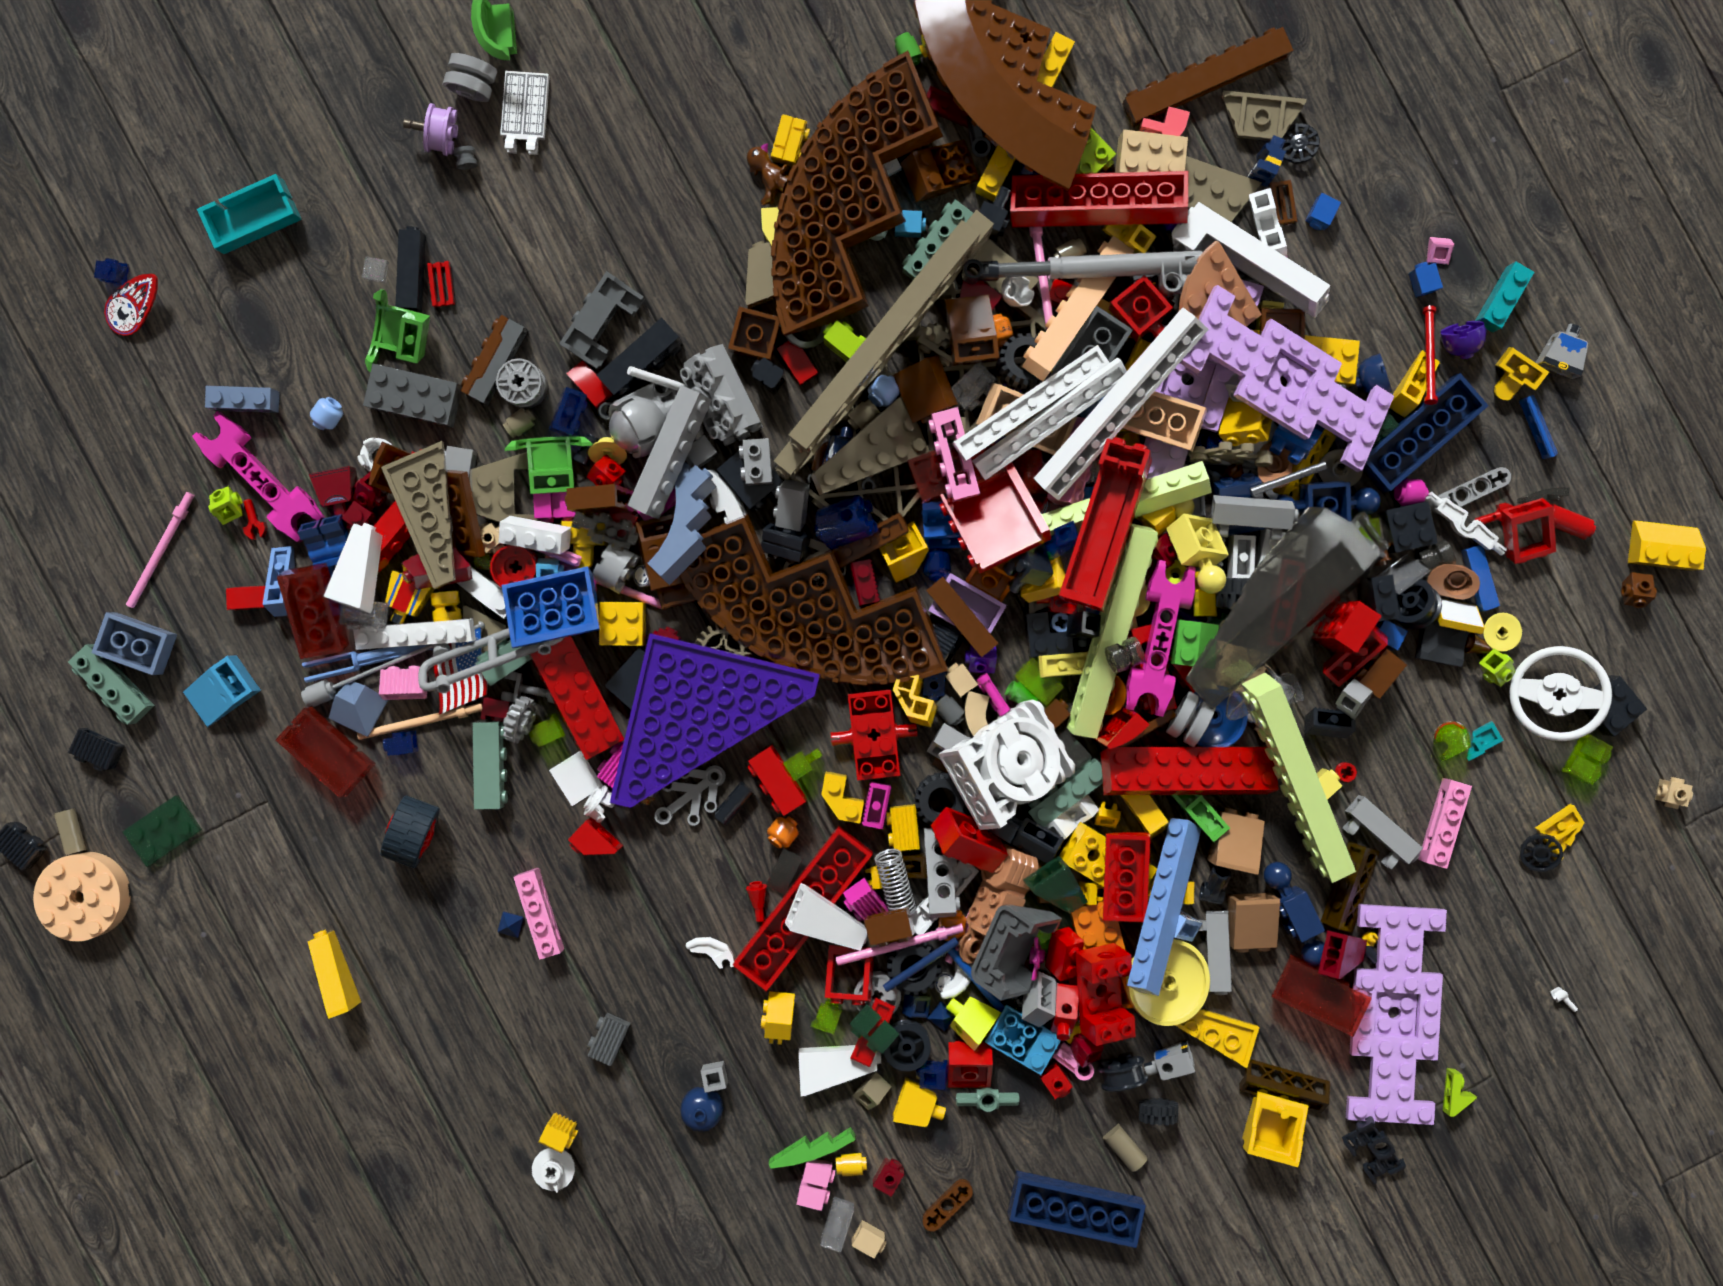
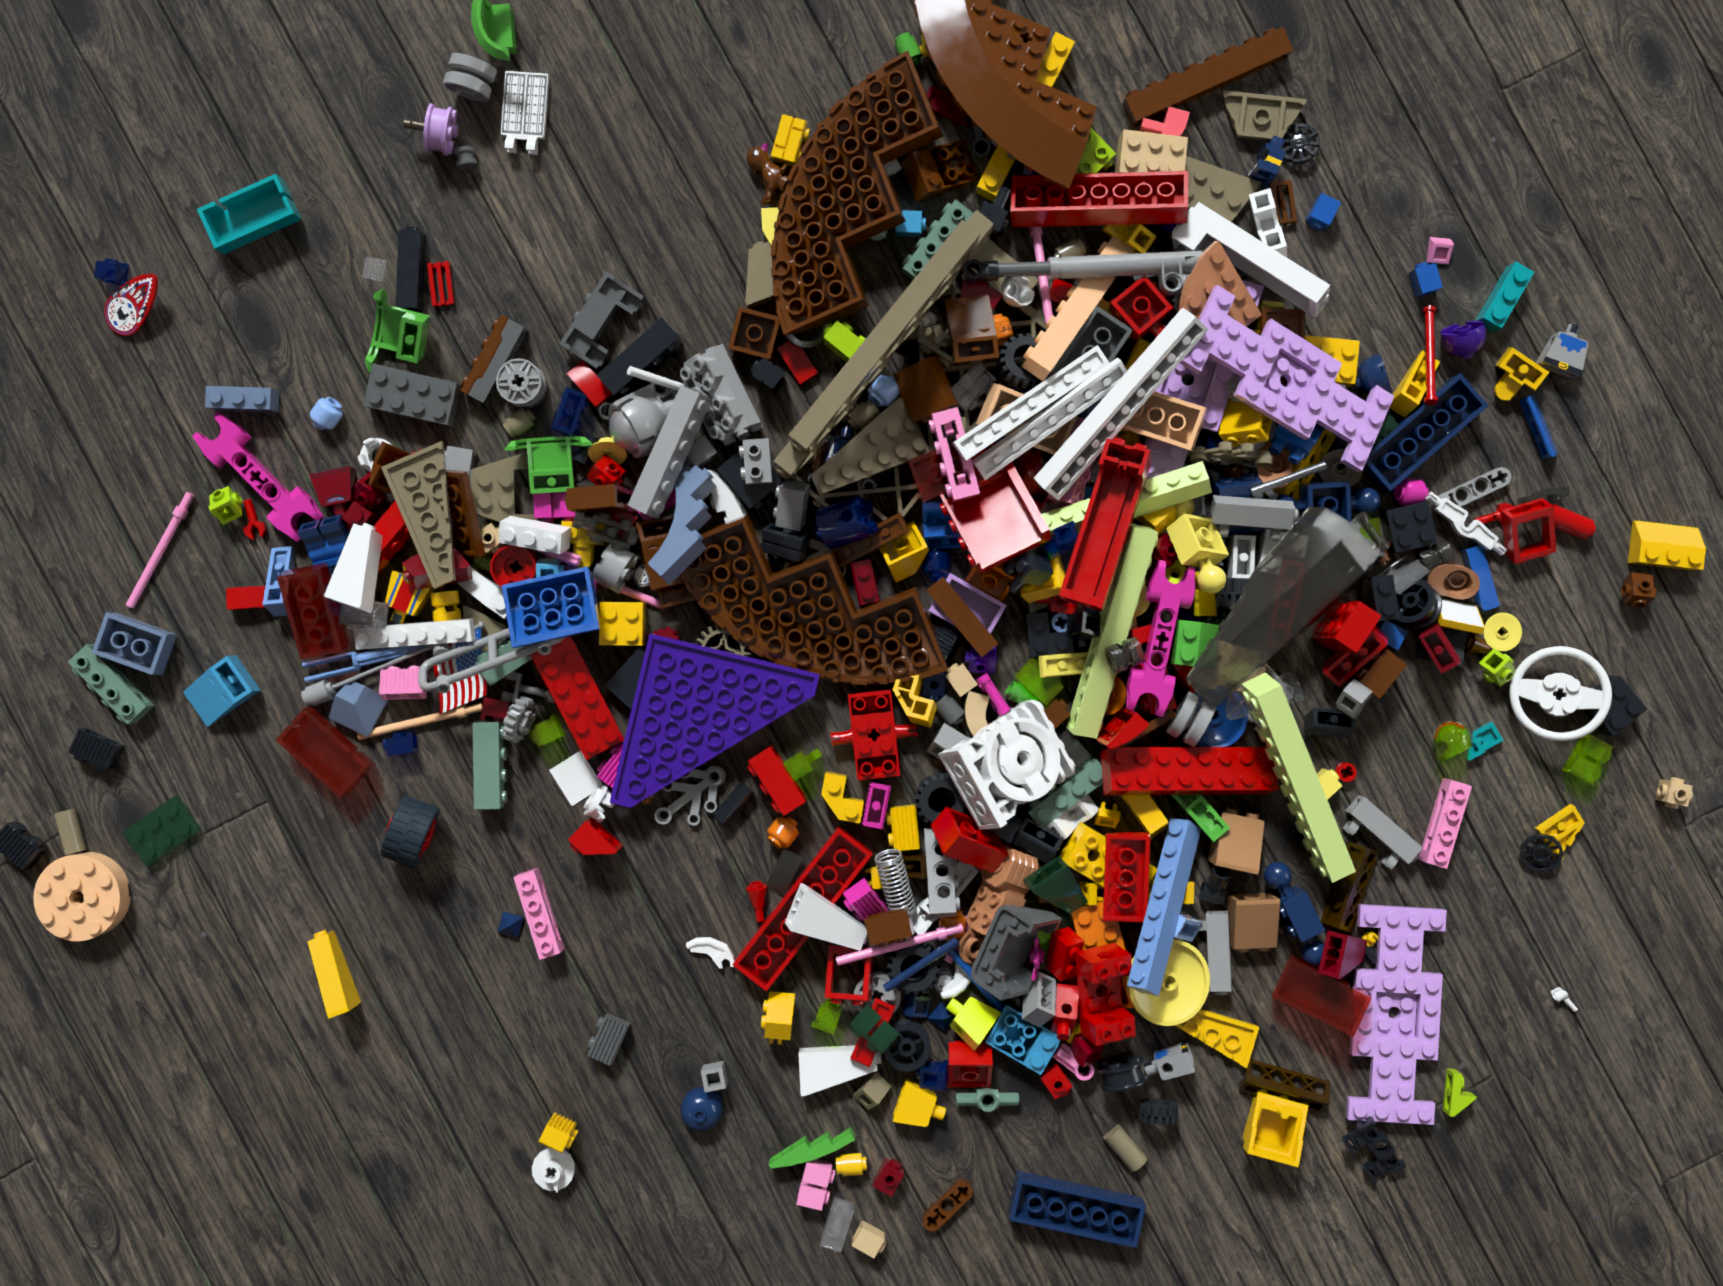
none -> dark red brick [1419,623,1461,673]

